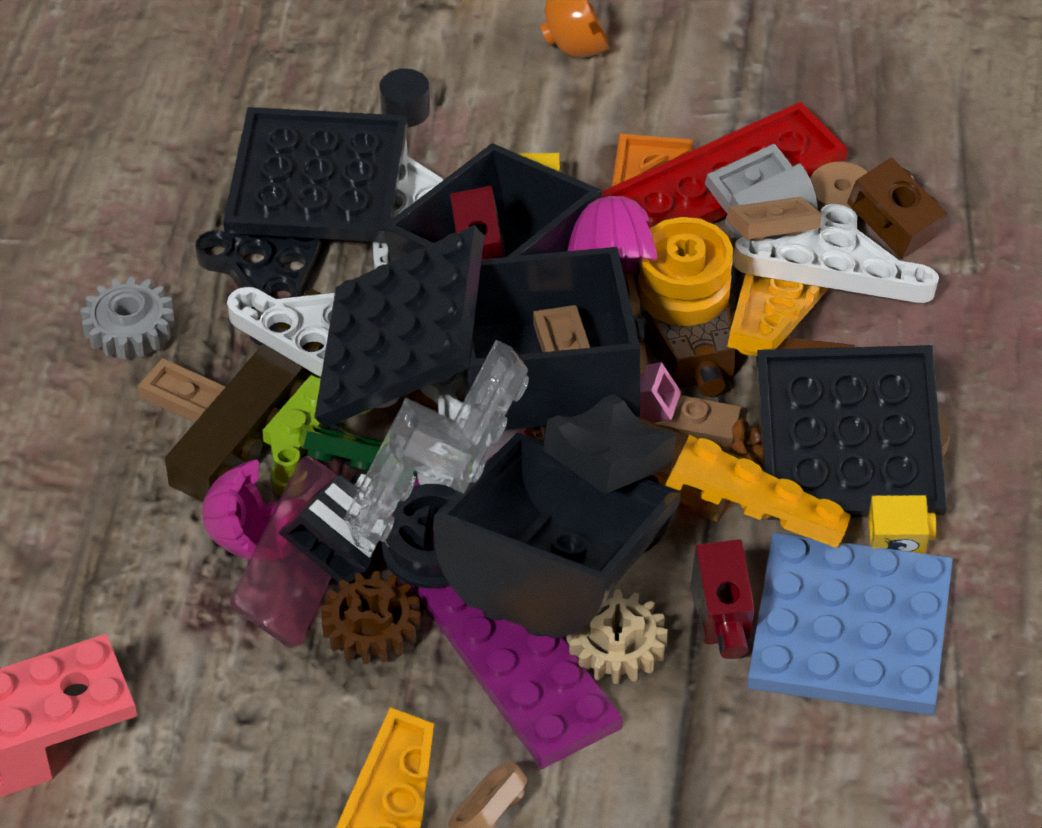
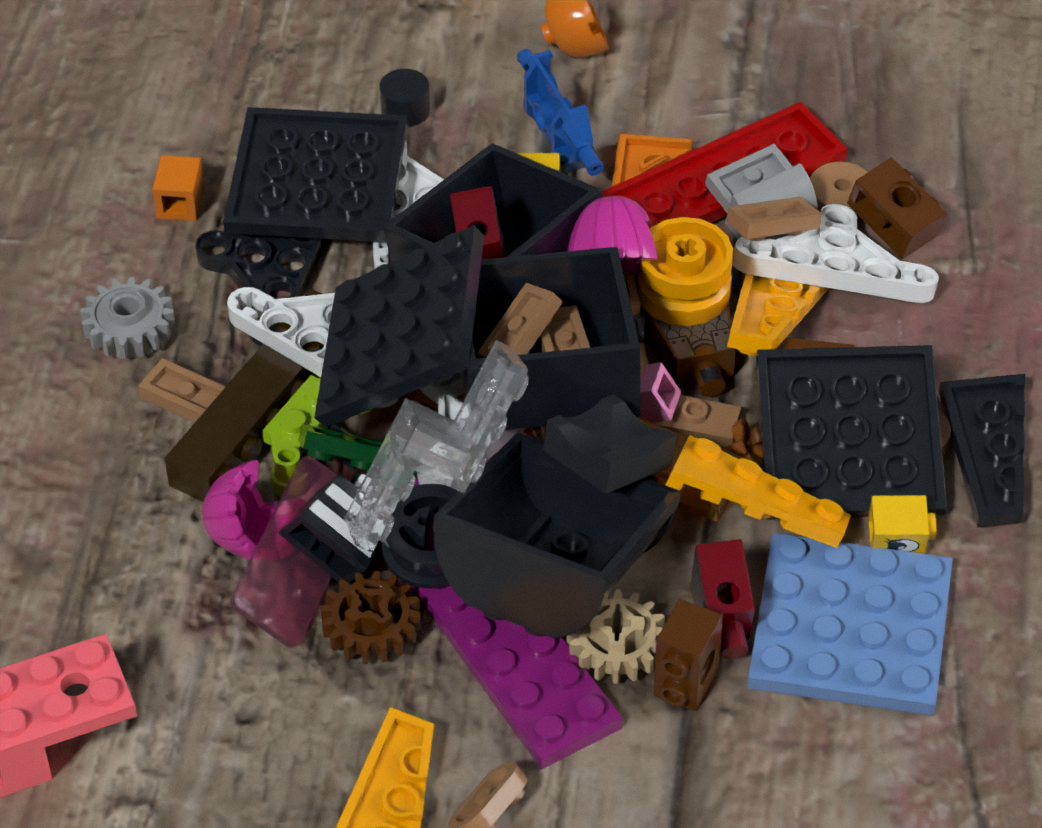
none -> orange brick [152,155,205,221]
none -> medium nougat plate [477,283,563,358]
none -> blue plate [517,49,604,176]
none -> reddish brown brick [654,598,723,711]
none -> black wing [939,374,1025,528]

